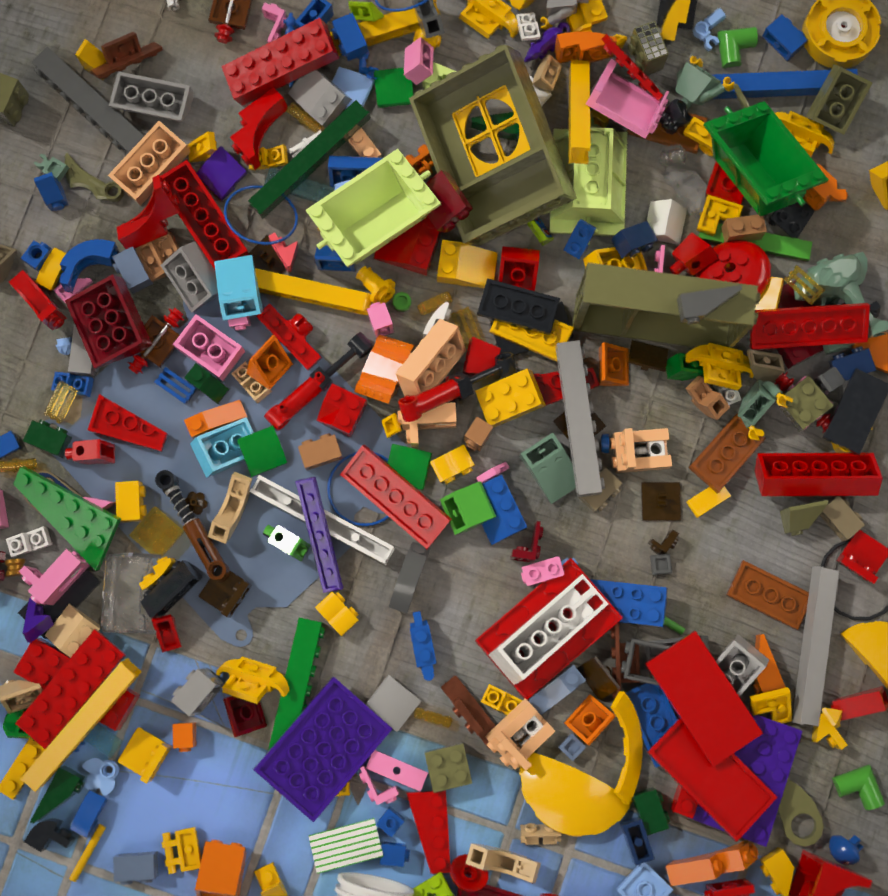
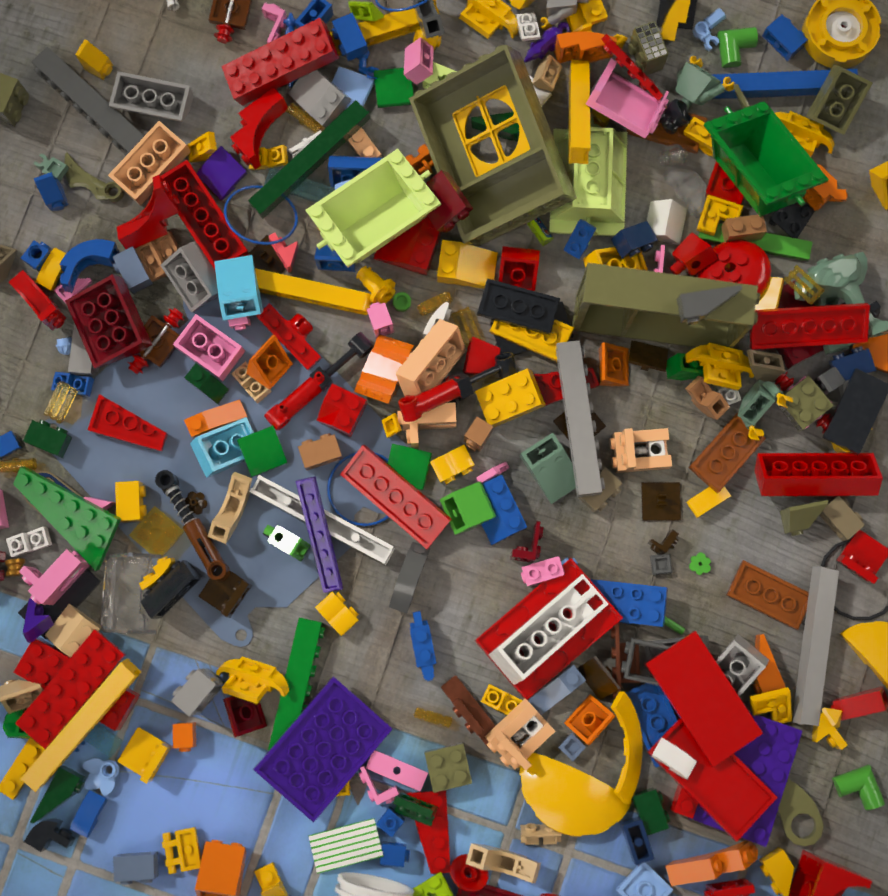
red torso [65,439,115,464] -> none
yellow bar [69,824,106,882] -> none
copper bracket [91,32,163,79] -> none
red slope [152,614,182,652] -> none
blue tile [154,367,197,405] -> none
light grey slope [365,674,421,732] -> none
blue tile [601,434,609,453] -> none
blue piece [829,835,863,865] -> none
none -> dark green bracket [393,792,438,826]
none -> white slope [652,738,697,780]
none -> bright green plant [689,552,711,575]

